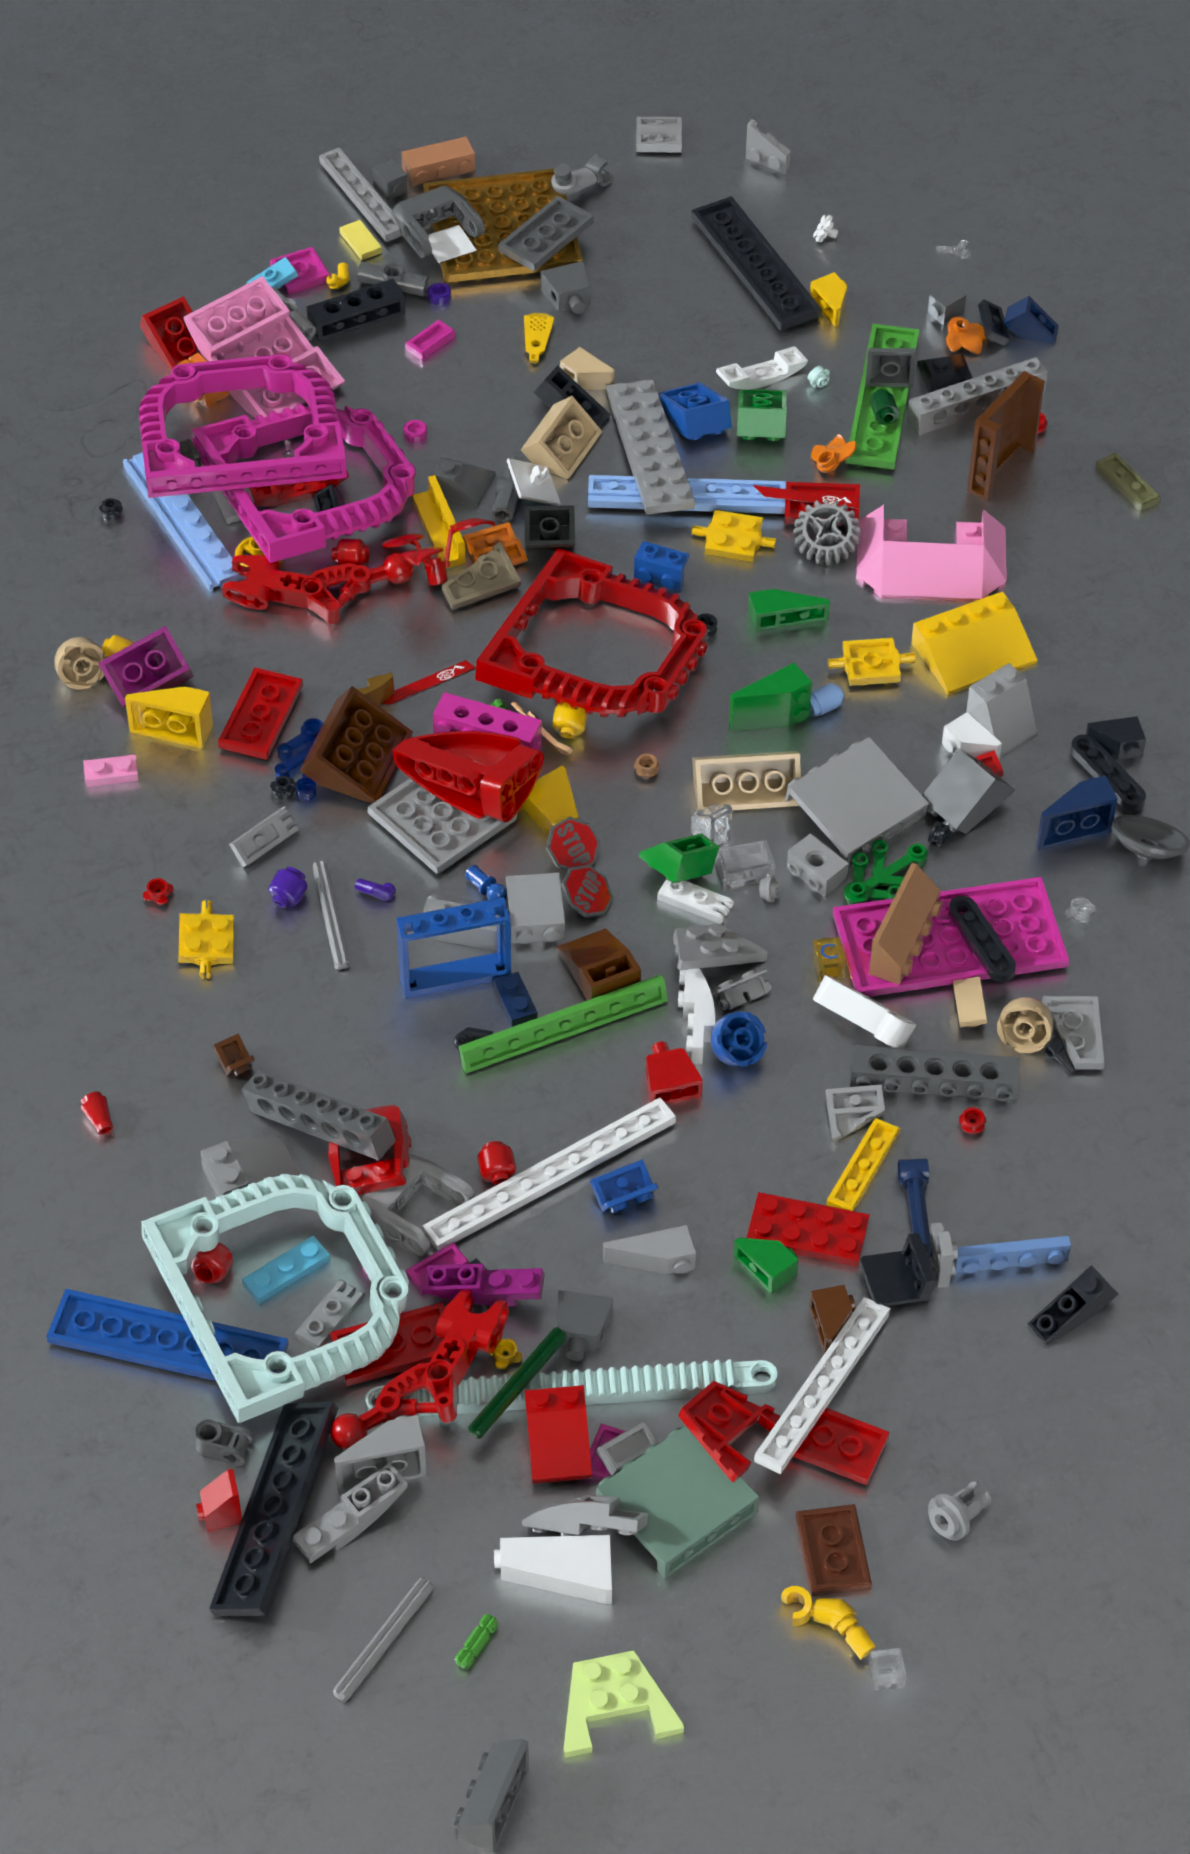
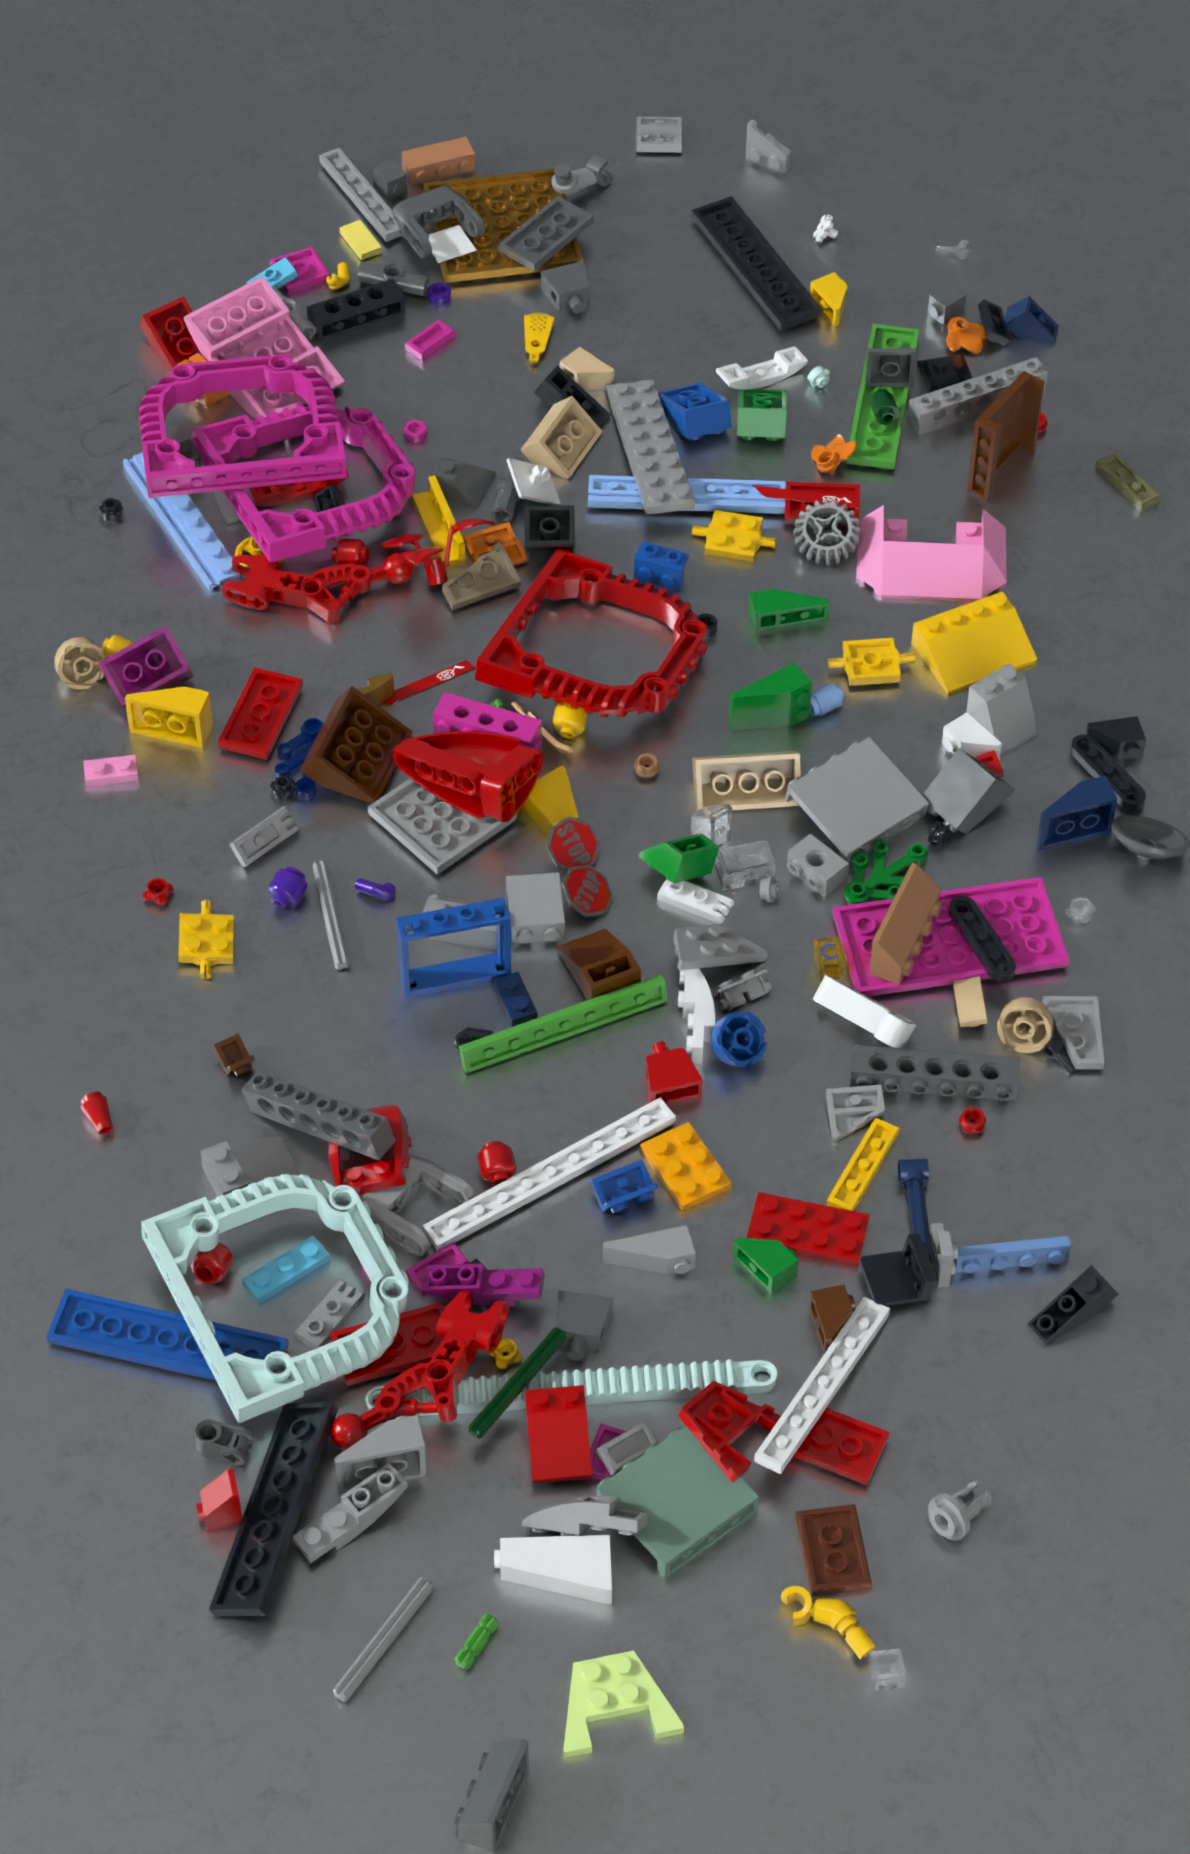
blue pin [465,865,507,900] -> none
none -> light orange plate [640,1122,731,1212]

